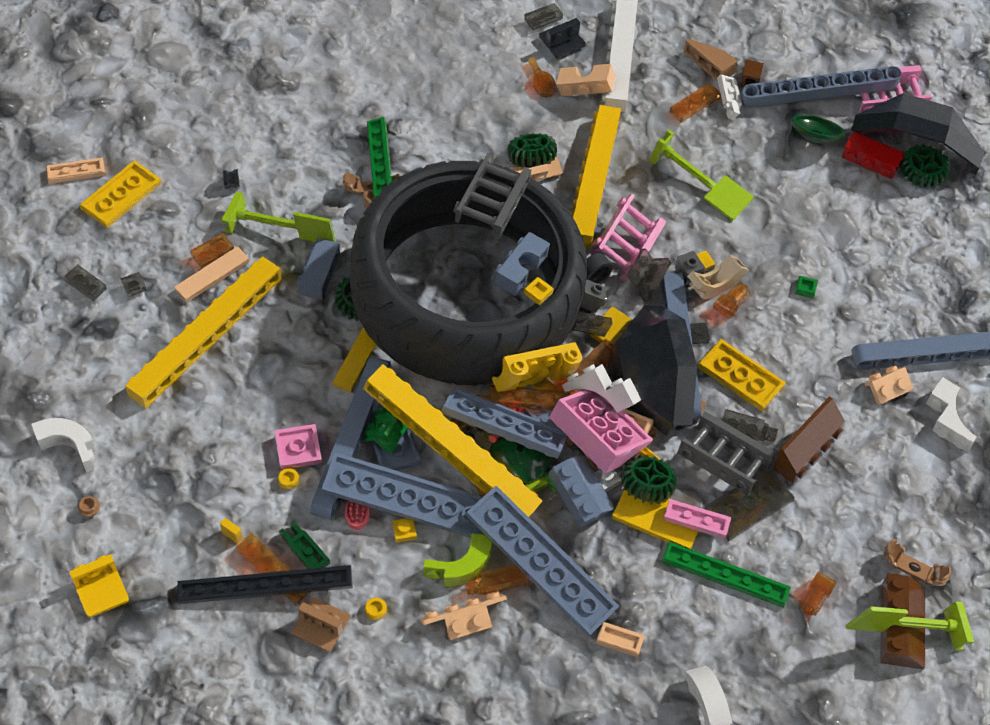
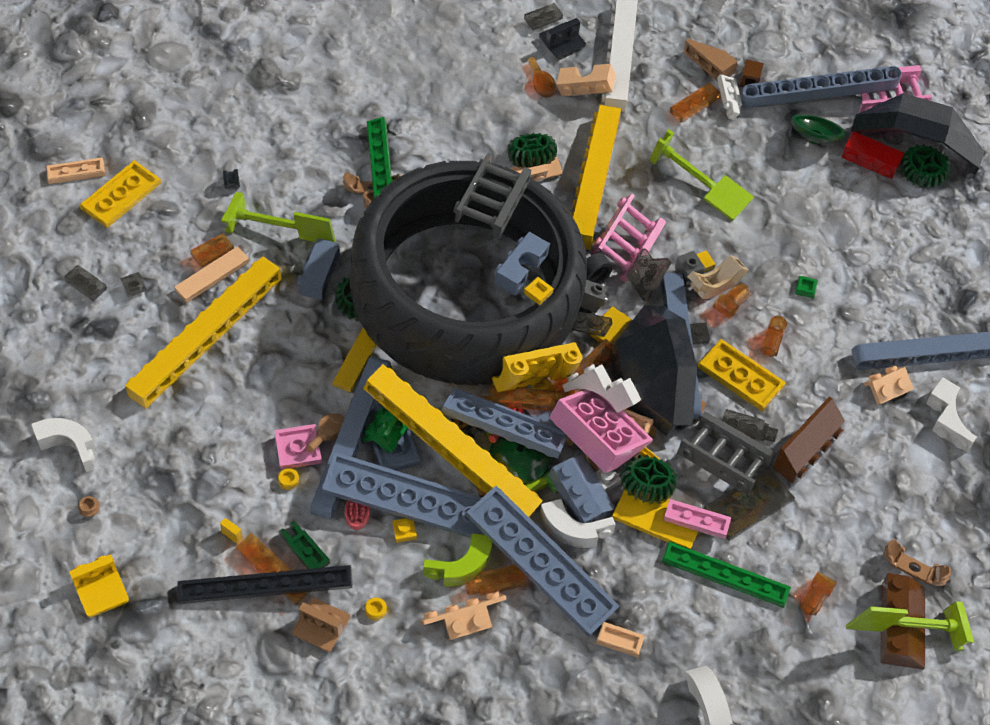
none -> medium nougat piece [306,413,345,452]
none -> white arch [540,499,615,548]
none -> clear orange piece [760,315,787,357]

